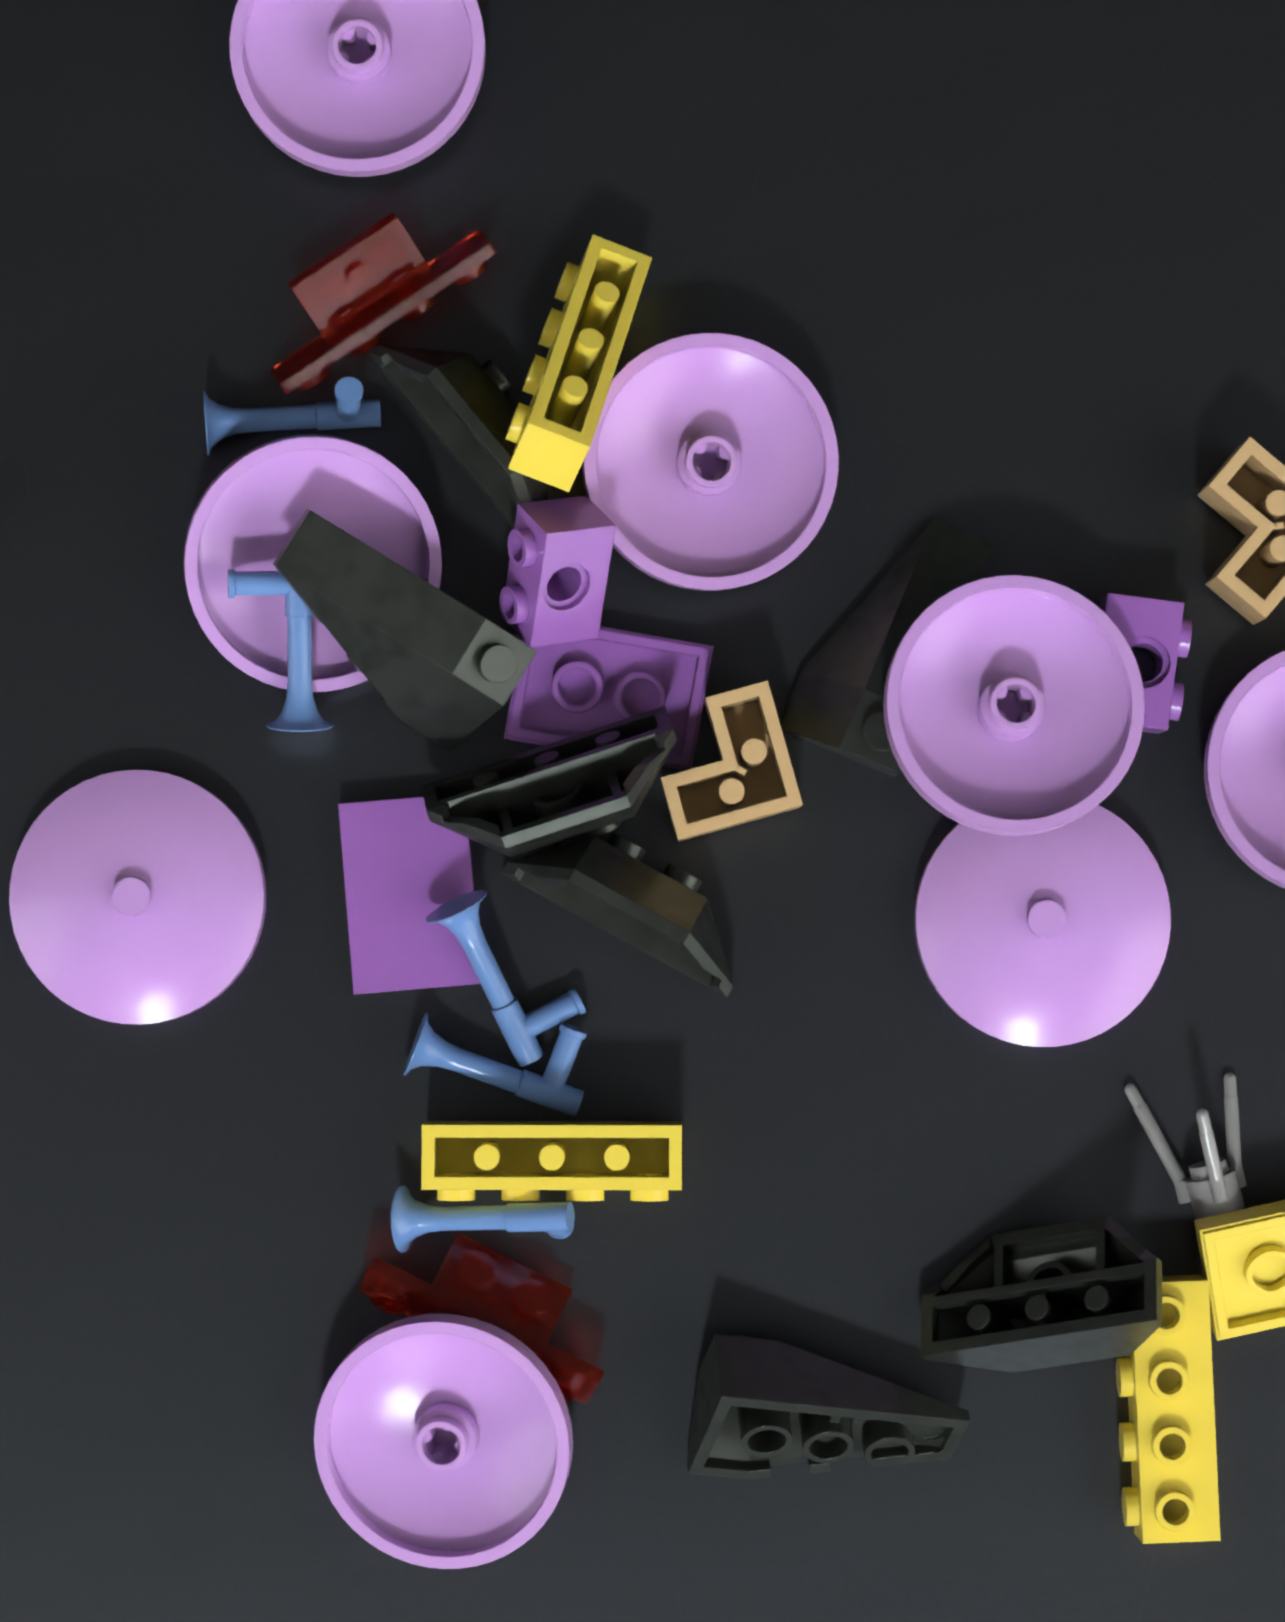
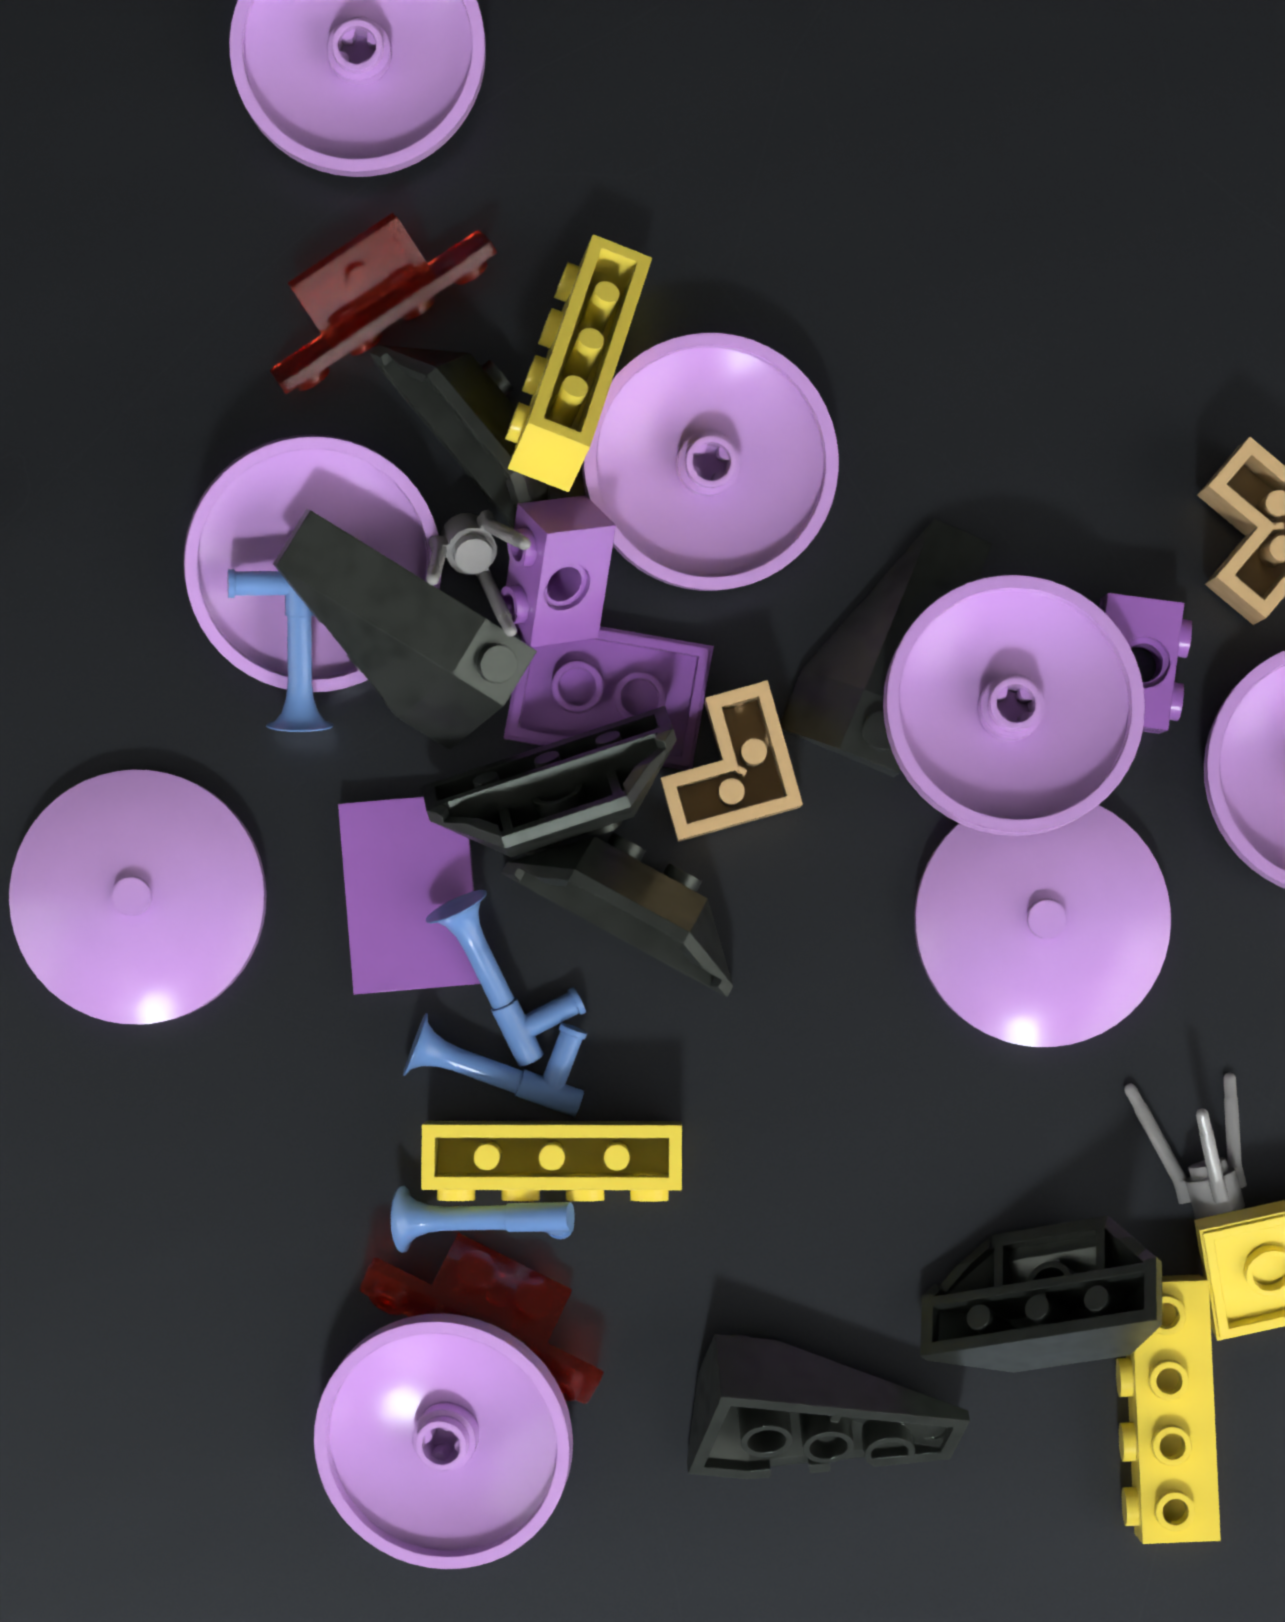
medium blue piece [203,377,381,456] -> none
none -> light grey plant [426,510,531,637]

